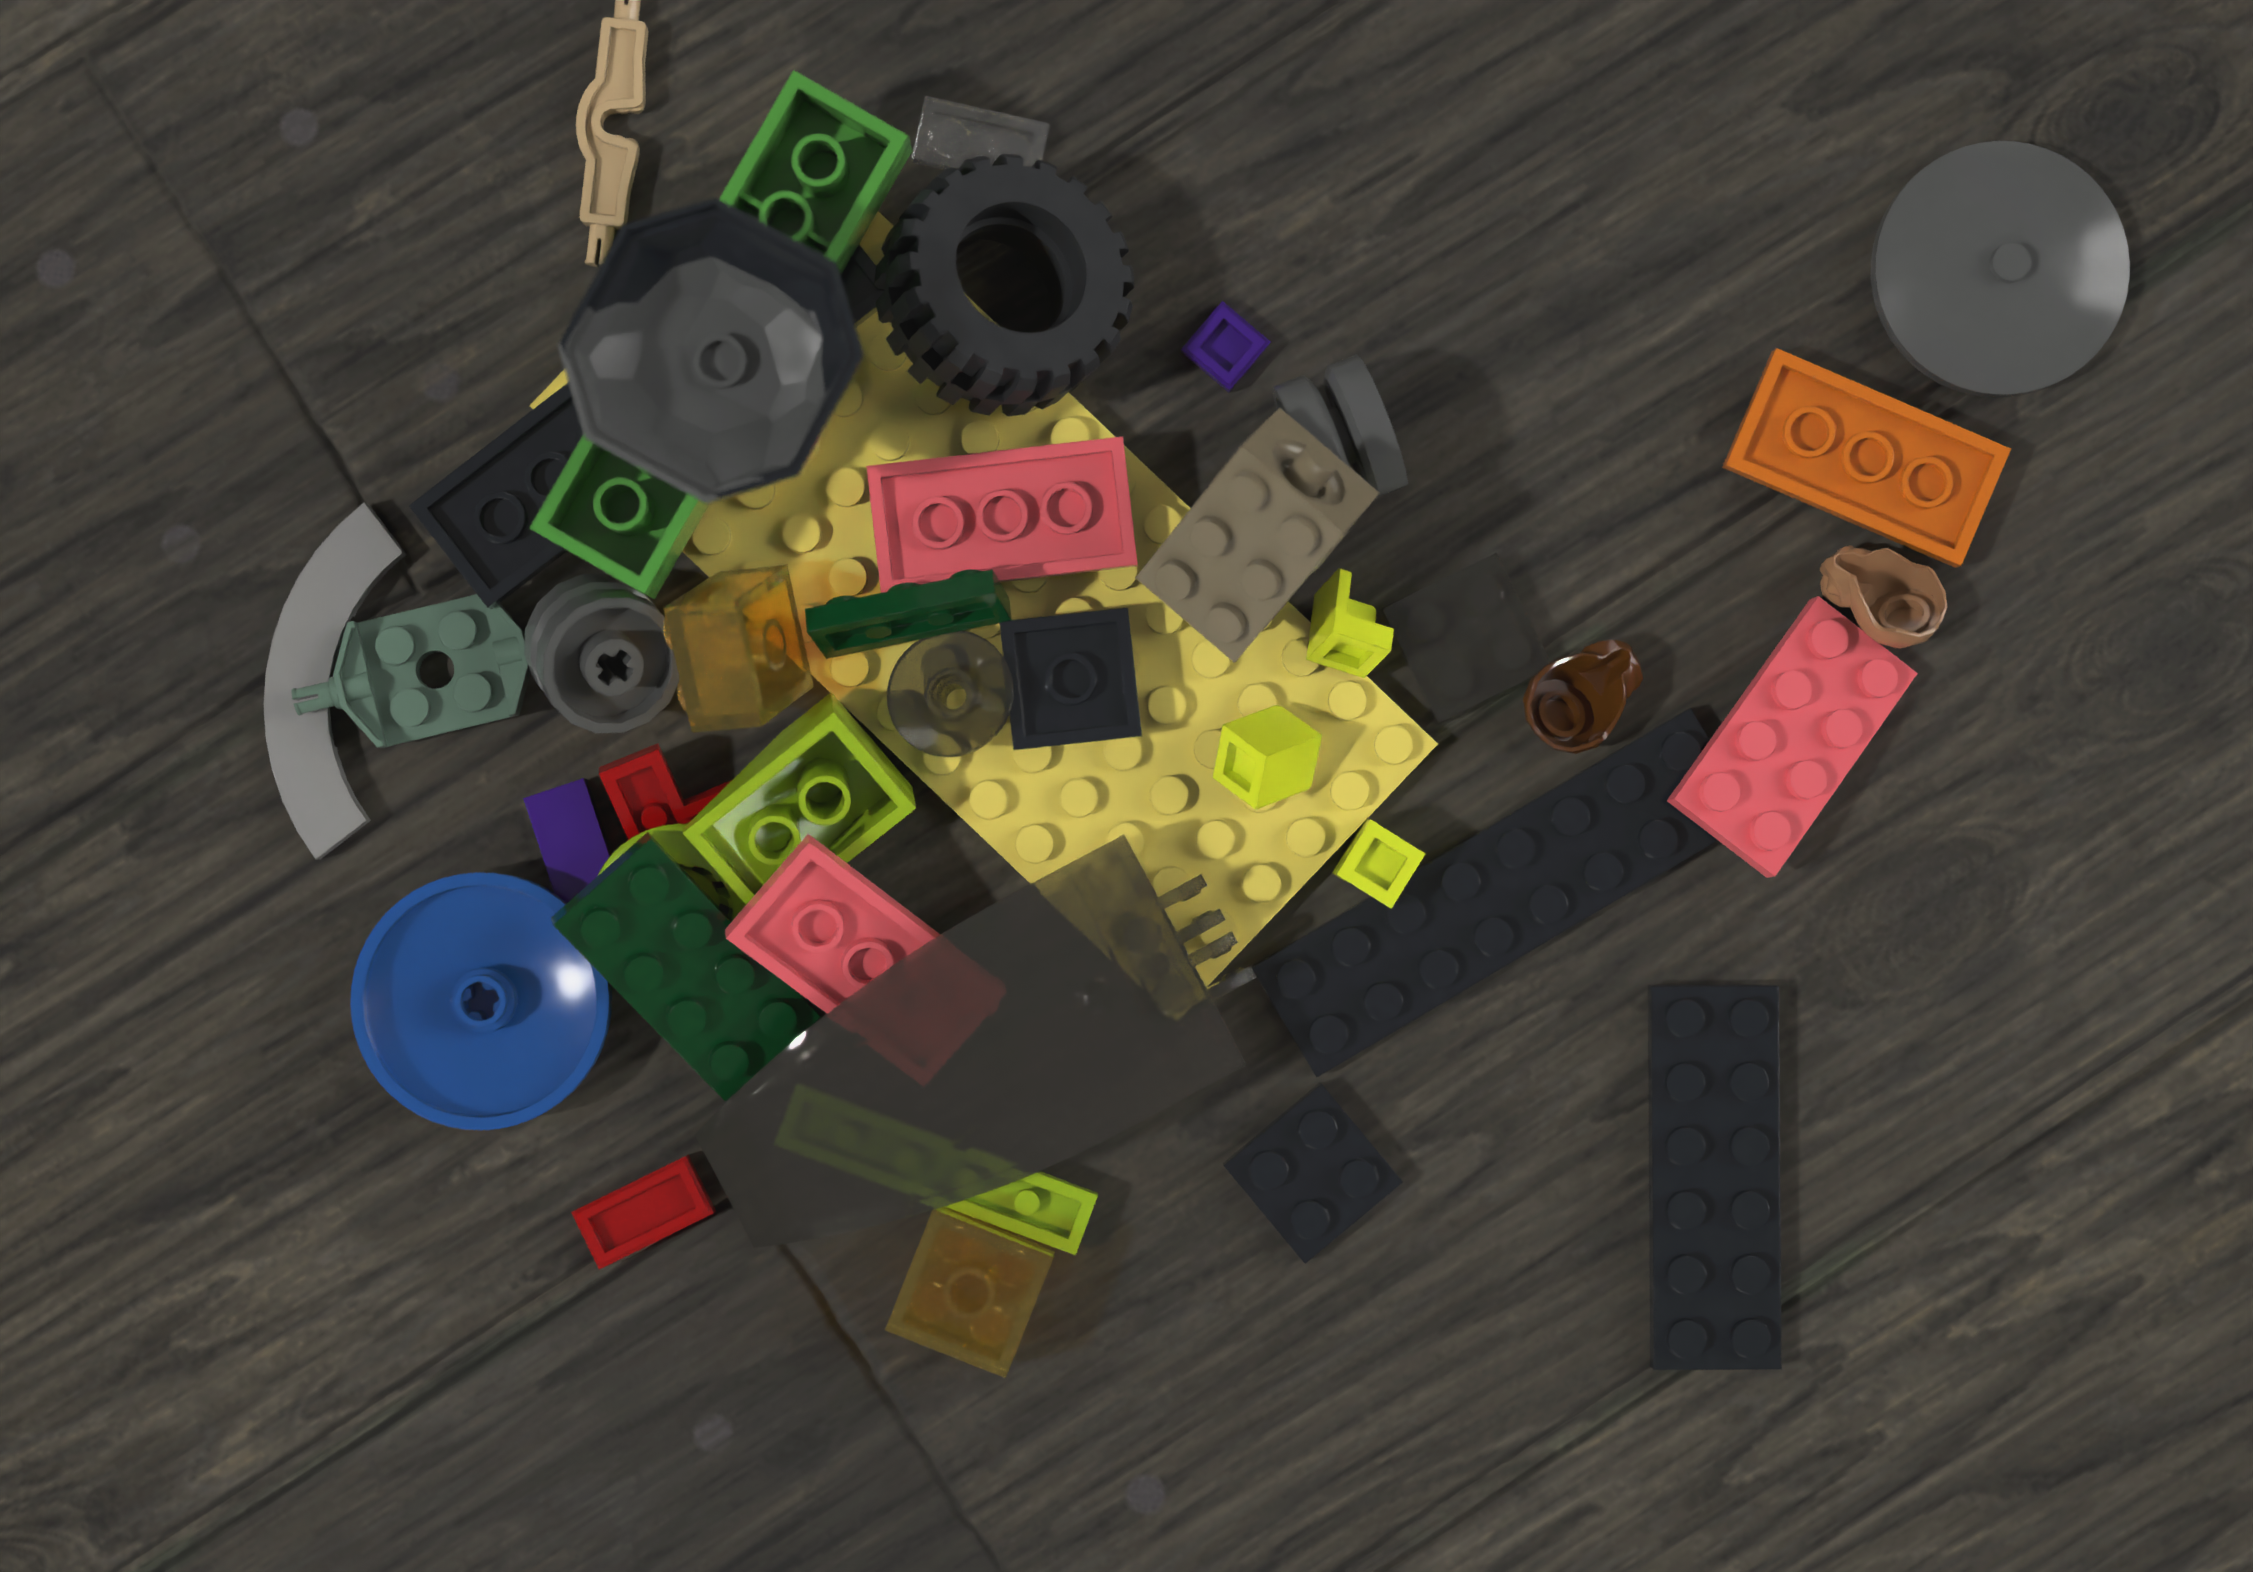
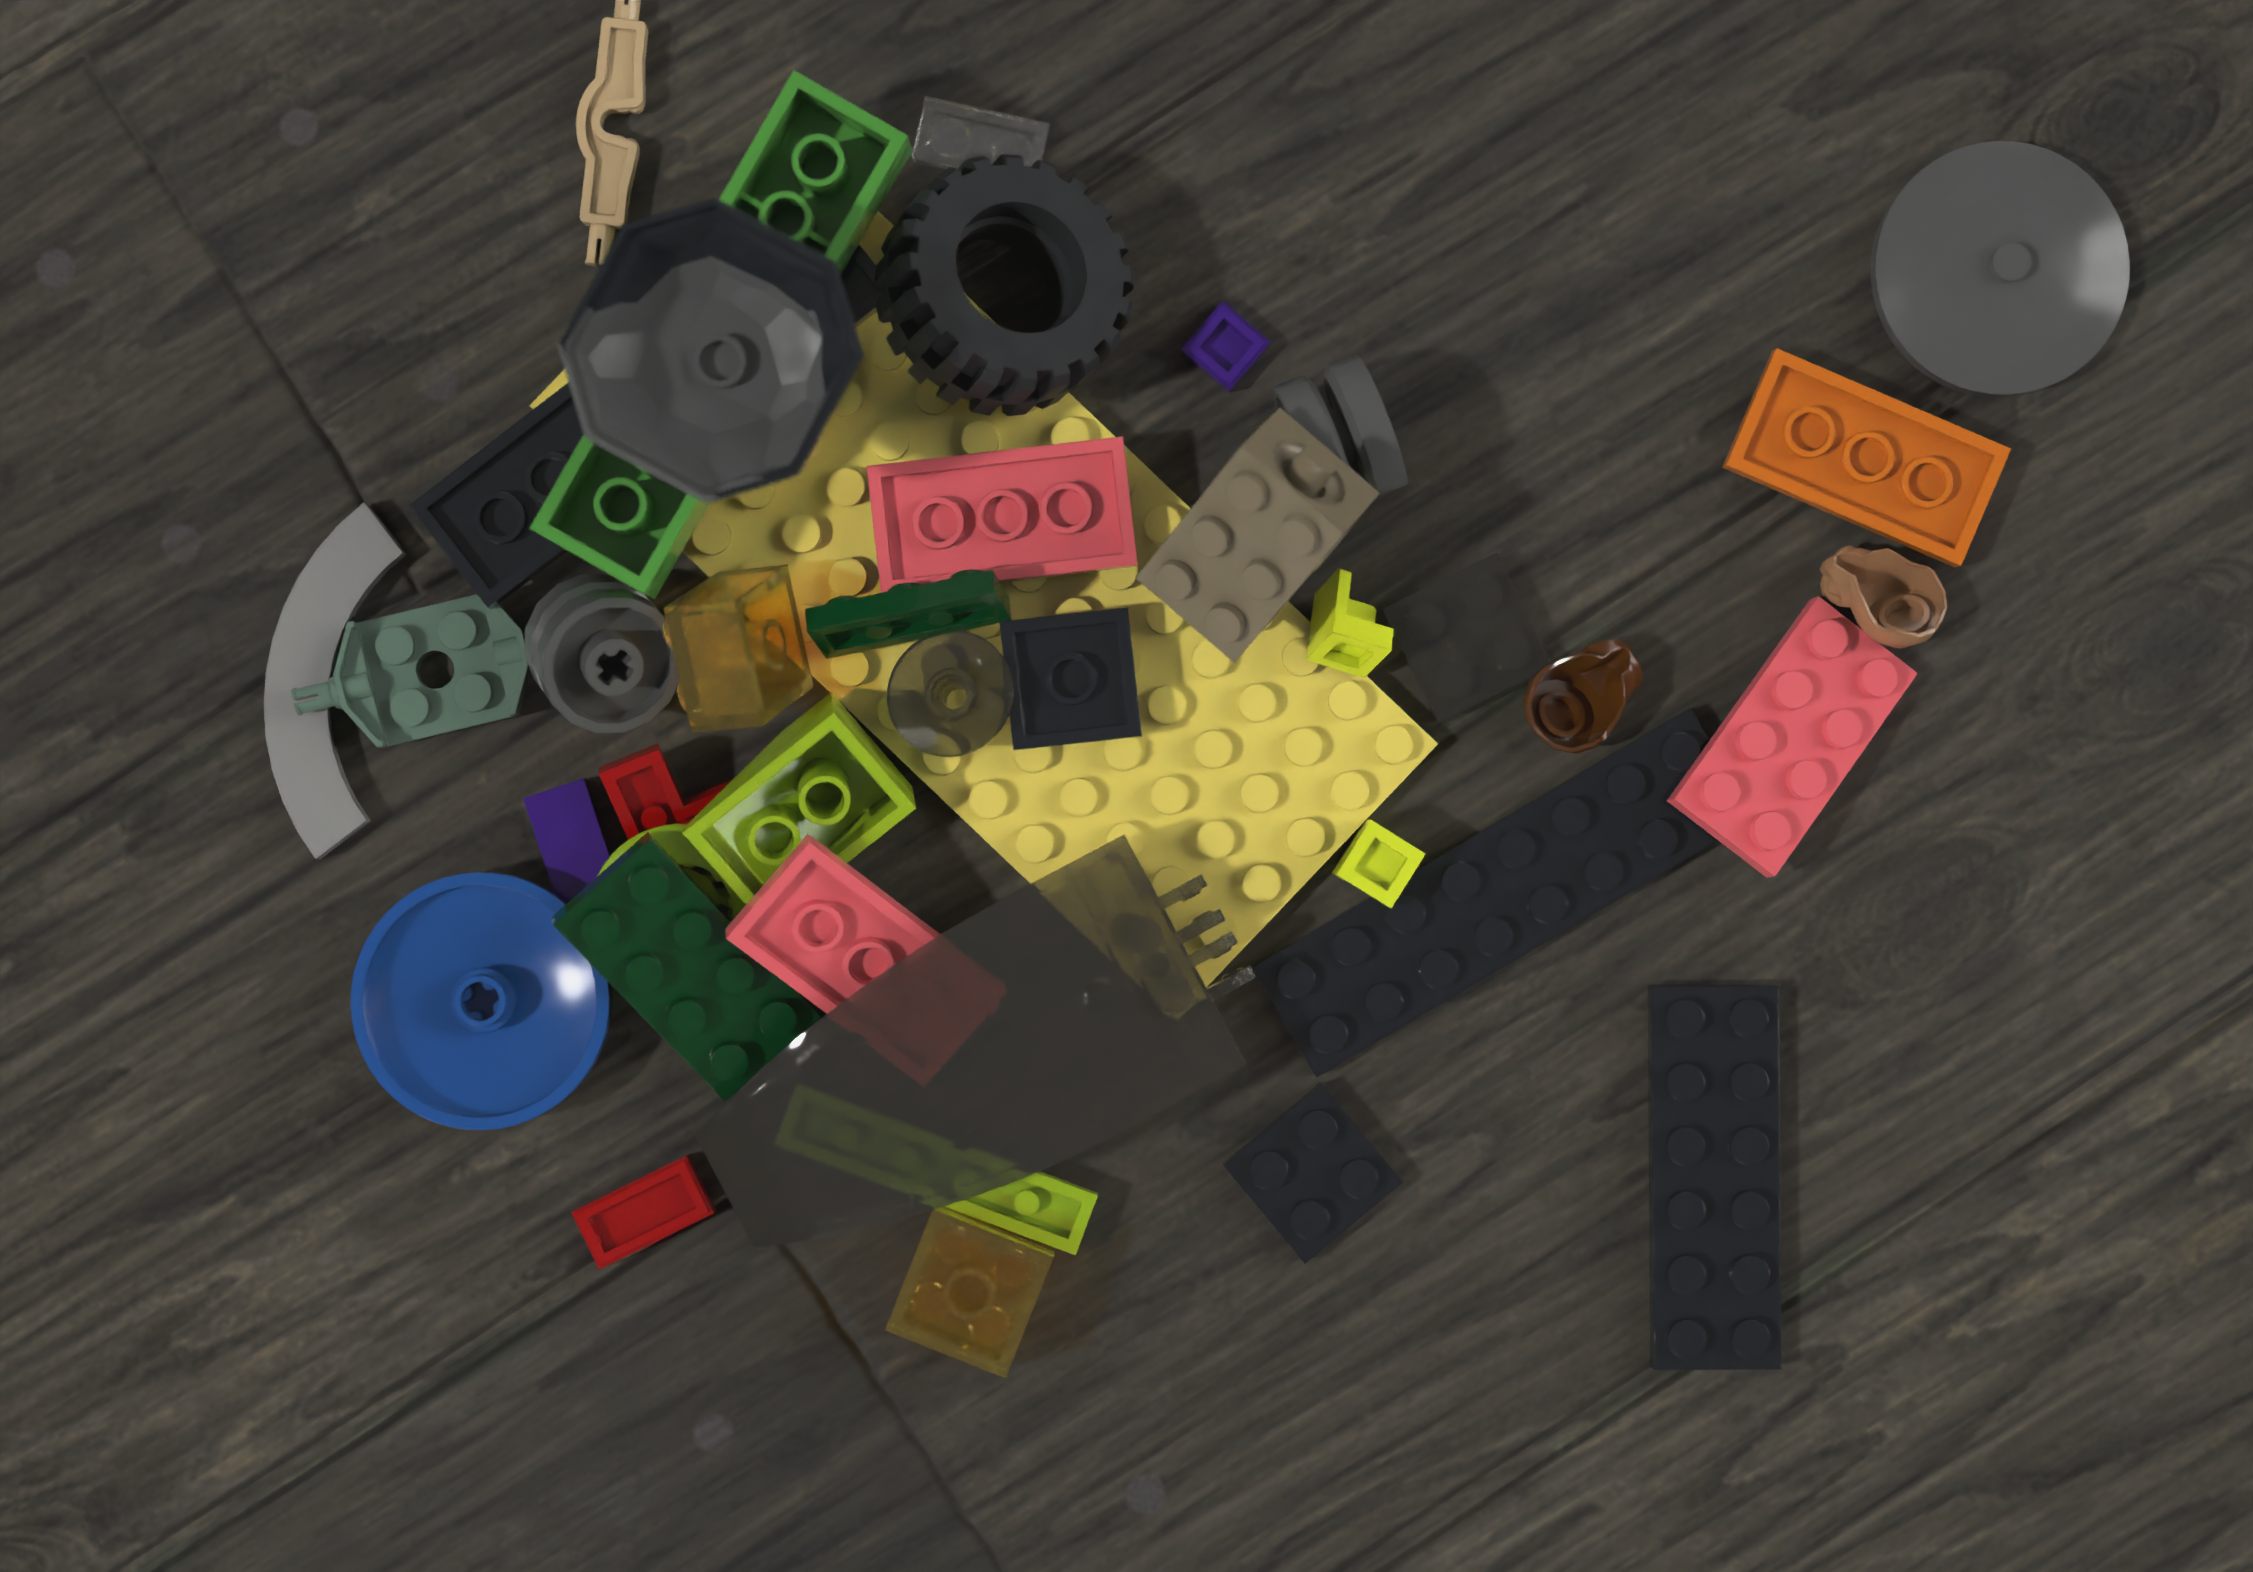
neon yellow panel [1212,705,1322,810] -> none

